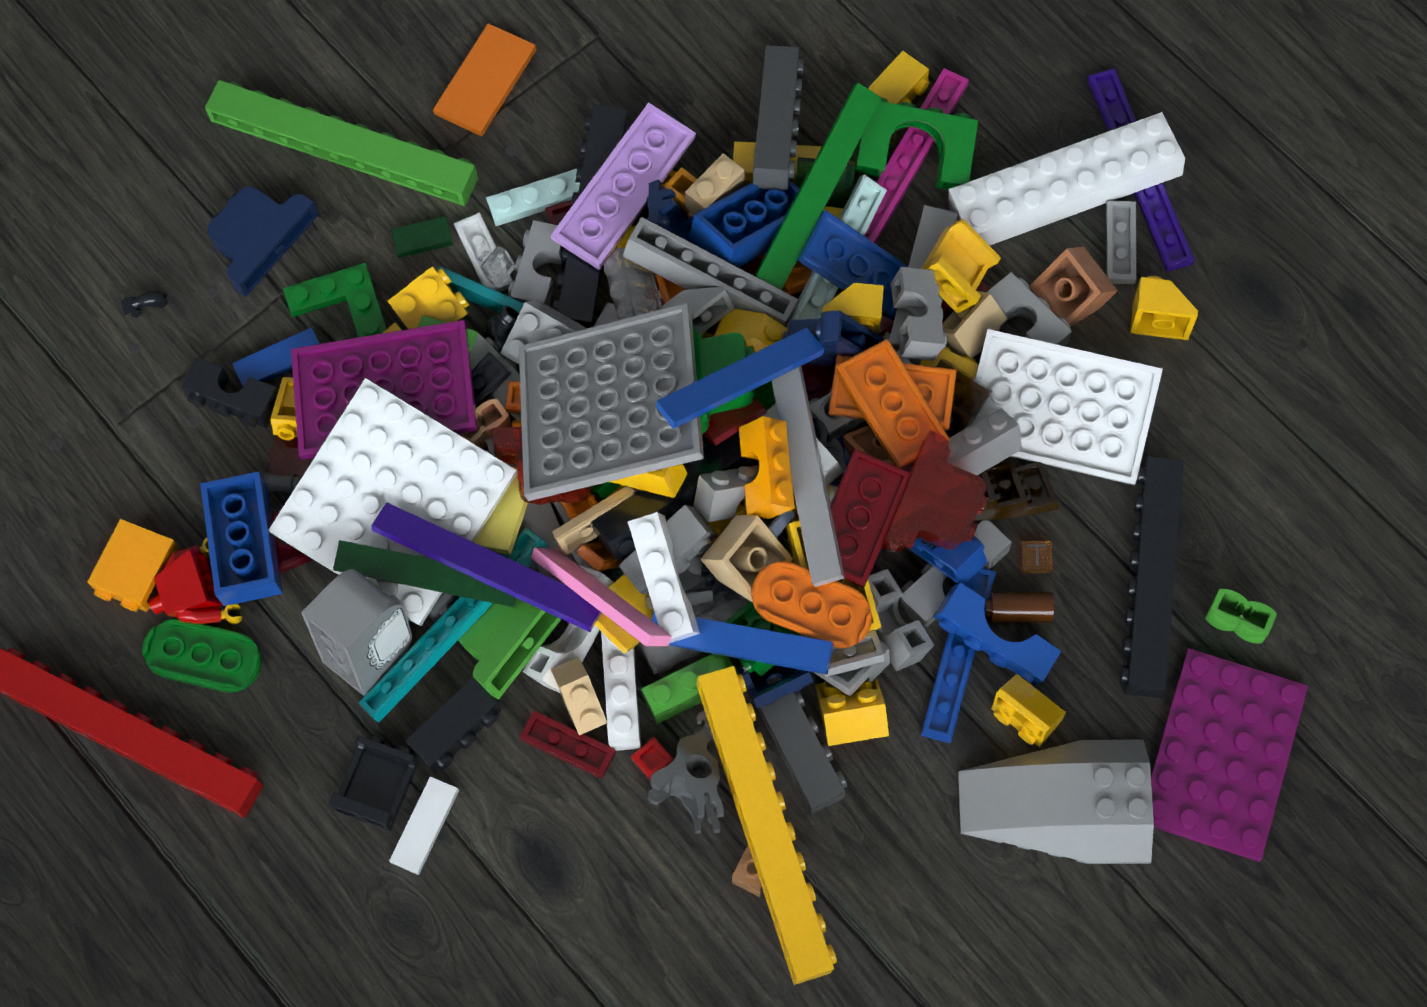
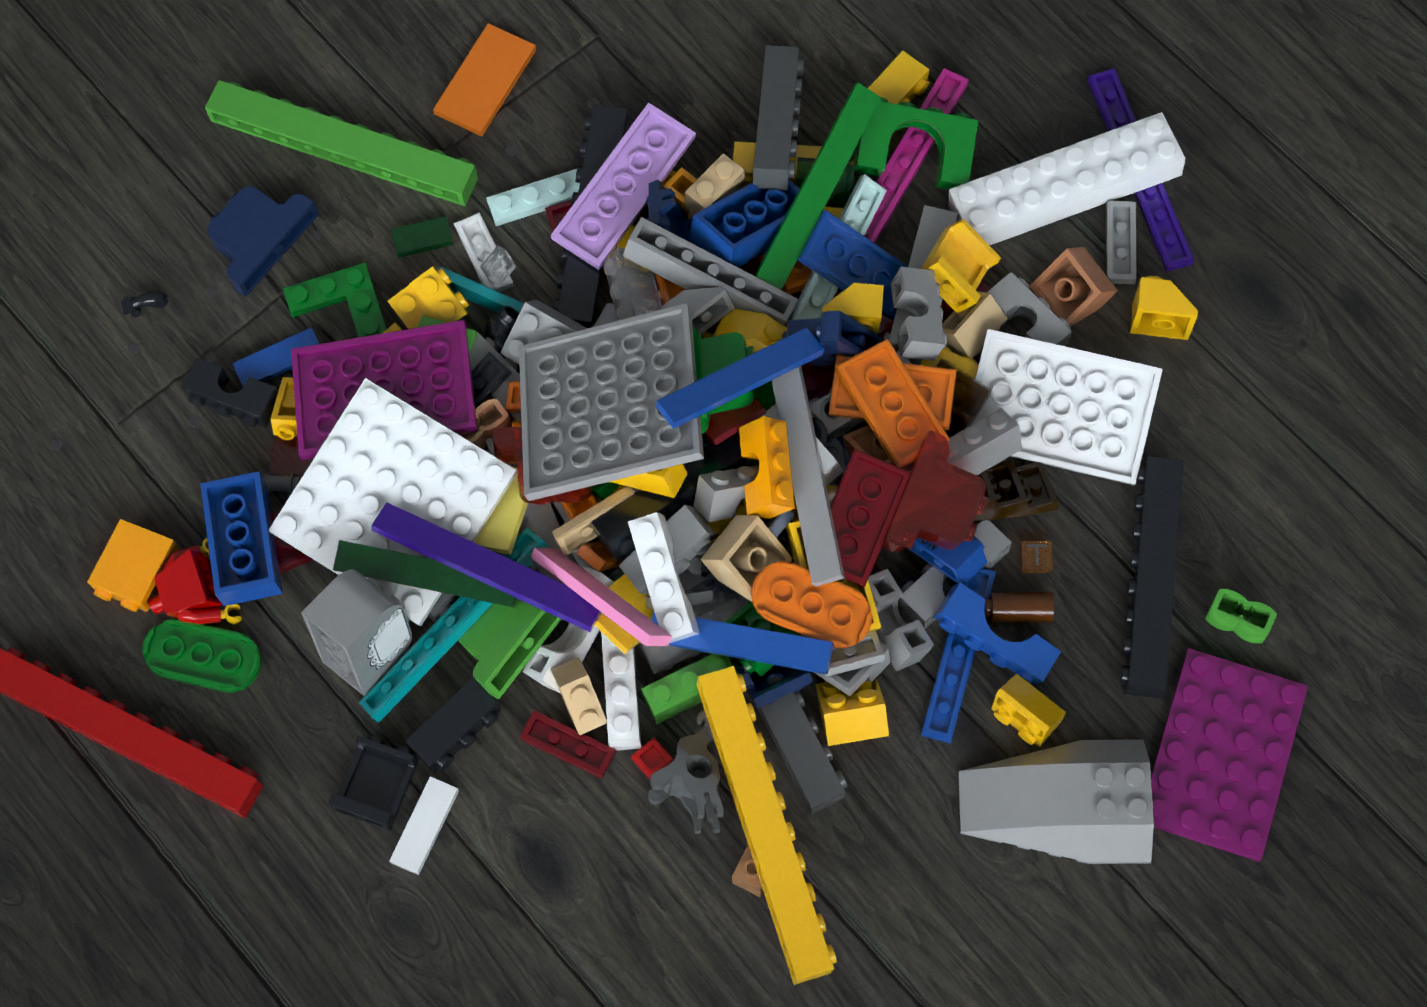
light grey arch [508,220,563,306] -> none

